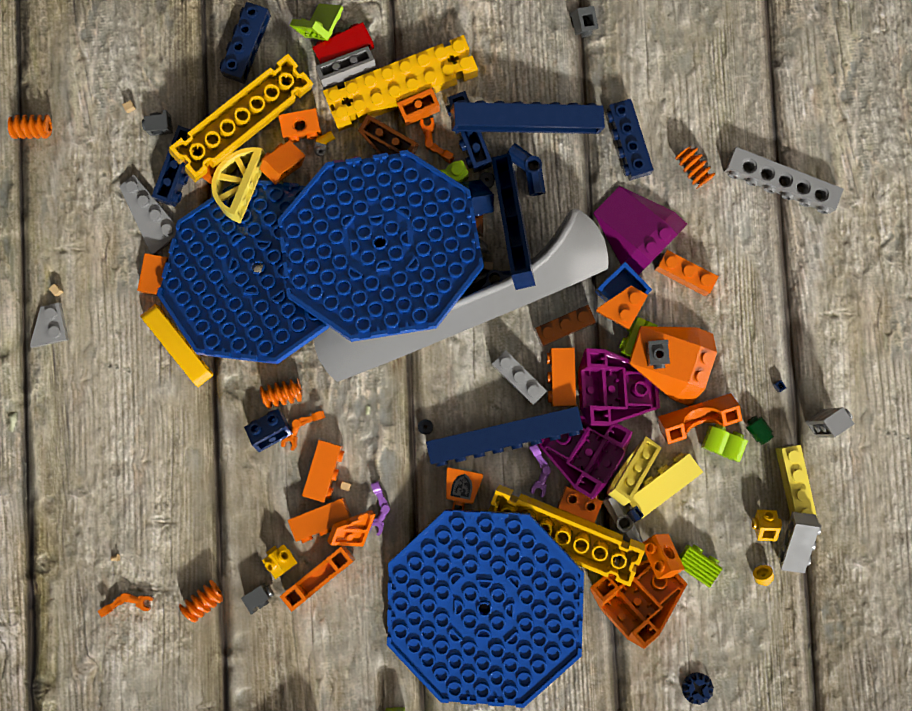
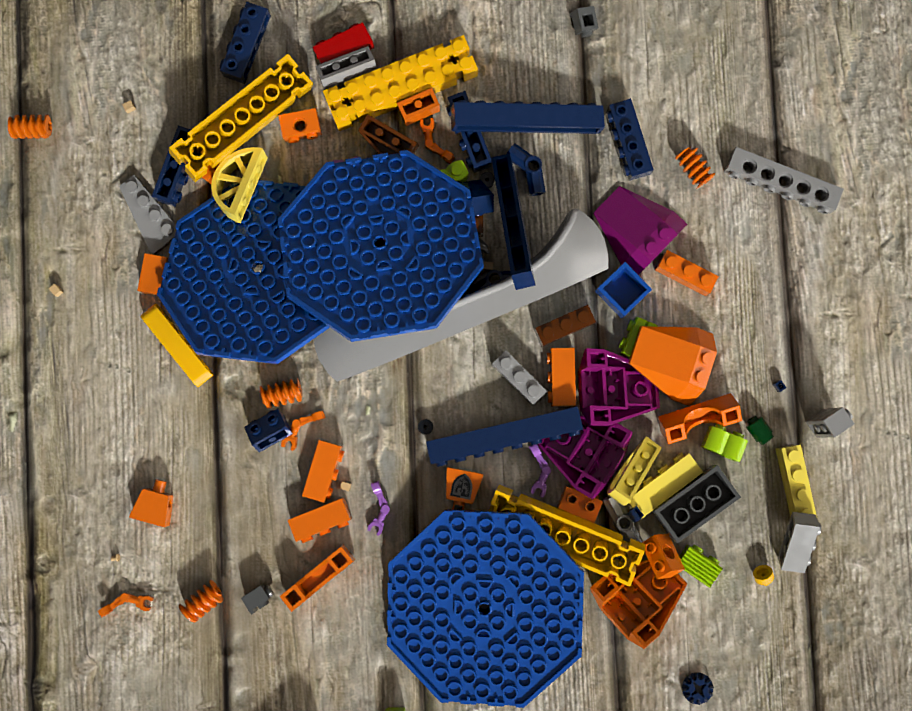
light grey wing [30,303,69,348] -> none
dark grey brick [142,110,173,136] -> none
orange brick [259,140,306,185] -> none
yellow brick [262,544,298,579] -> none
lime bracket [290,3,344,41] -> none
arm [313,131,335,156] -> none
orange wing [327,510,376,547] -> none
orange wing [596,286,648,329] -> none
dark grey brick [645,339,670,369] -> none
yellow brick [752,510,782,541] -> none
none -> orange torso [129,479,173,527]
none -> dark grey brick [652,465,741,543]

